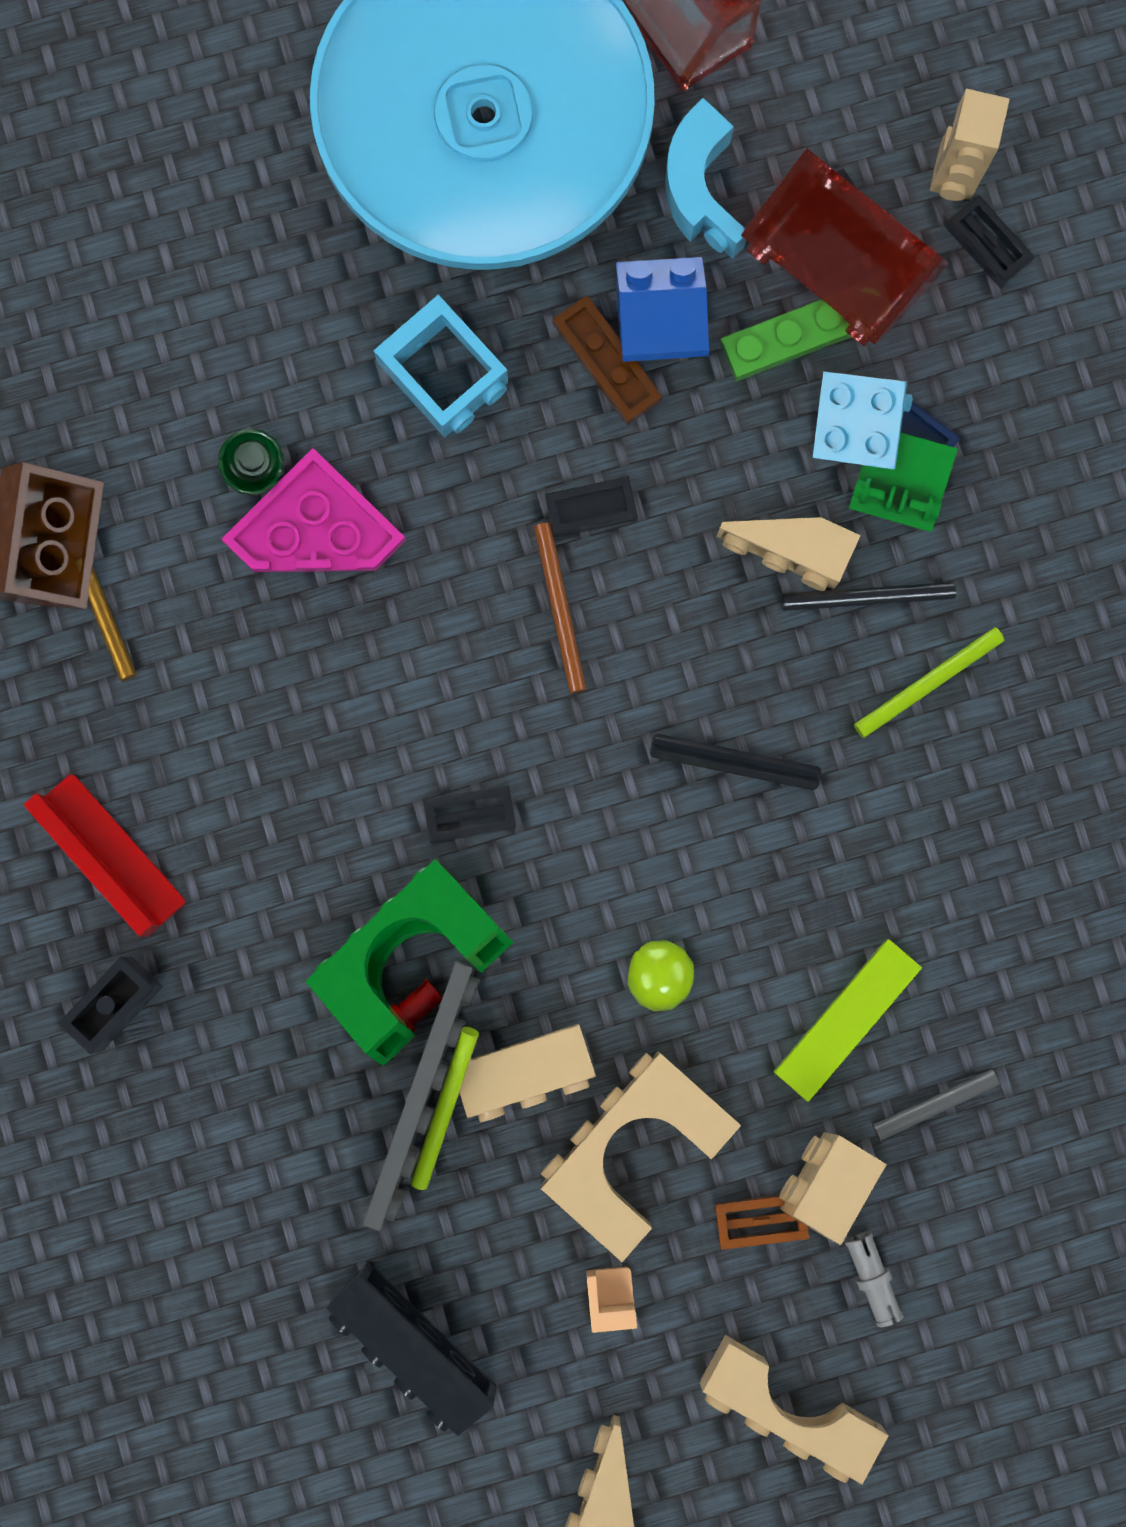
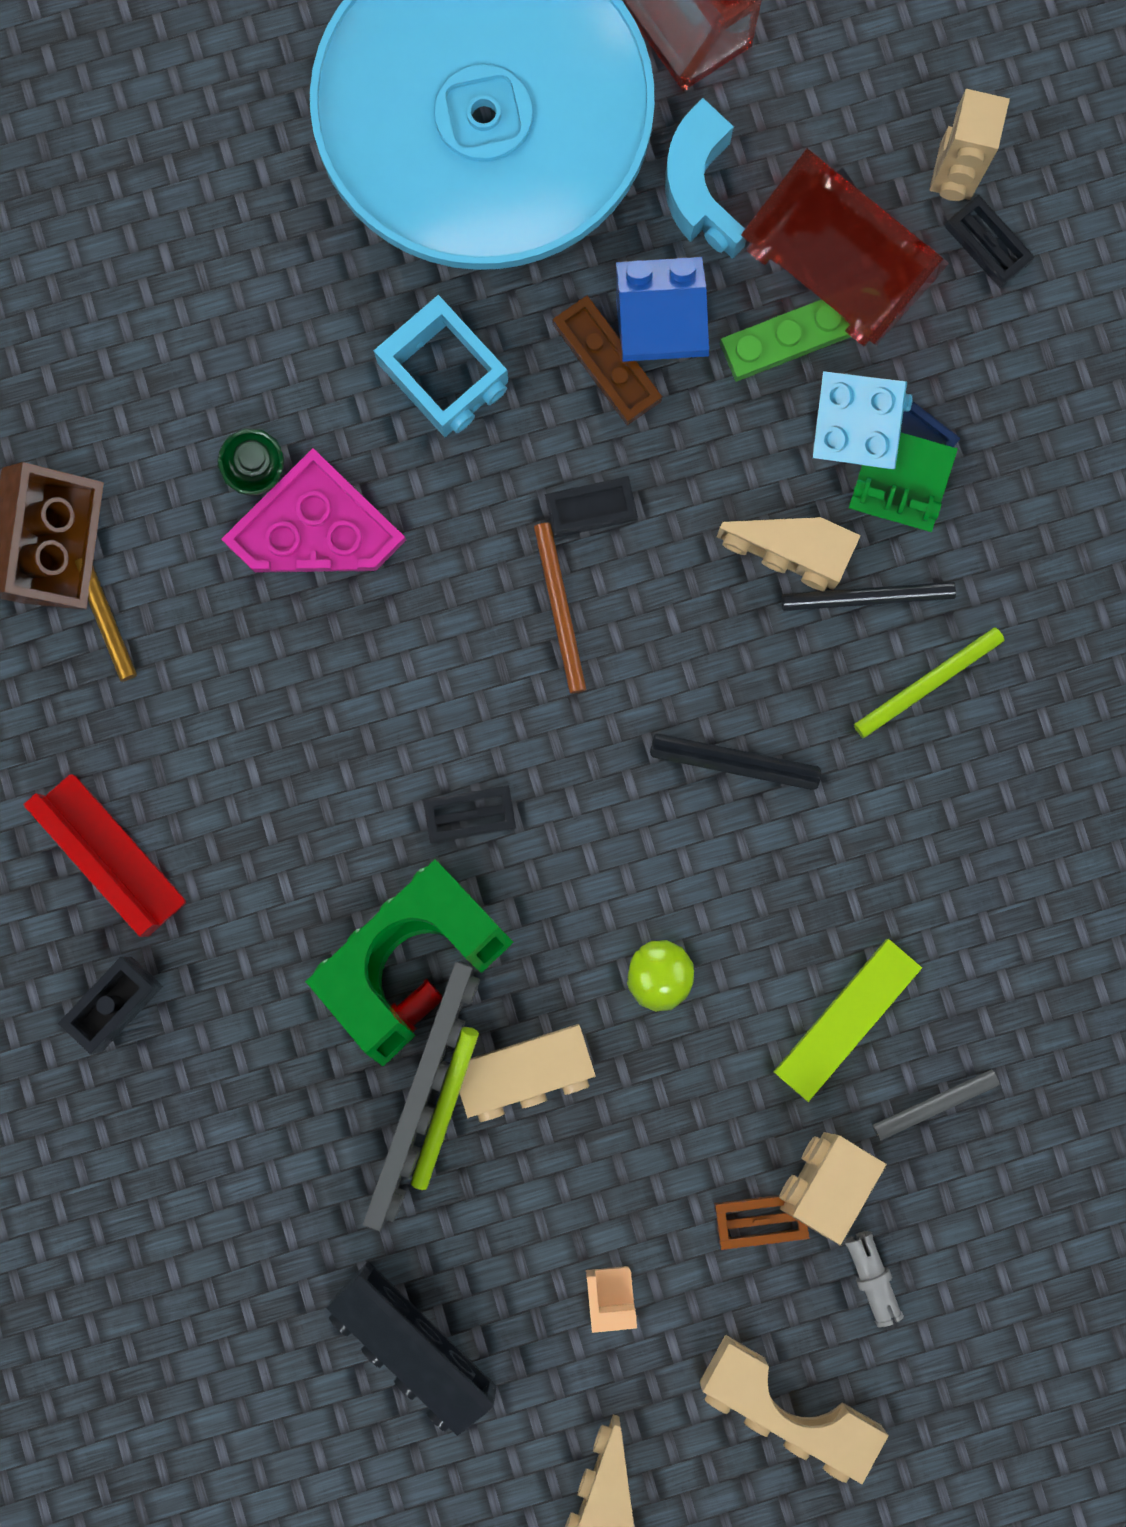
tan arch [541,1051,741,1262] -> none

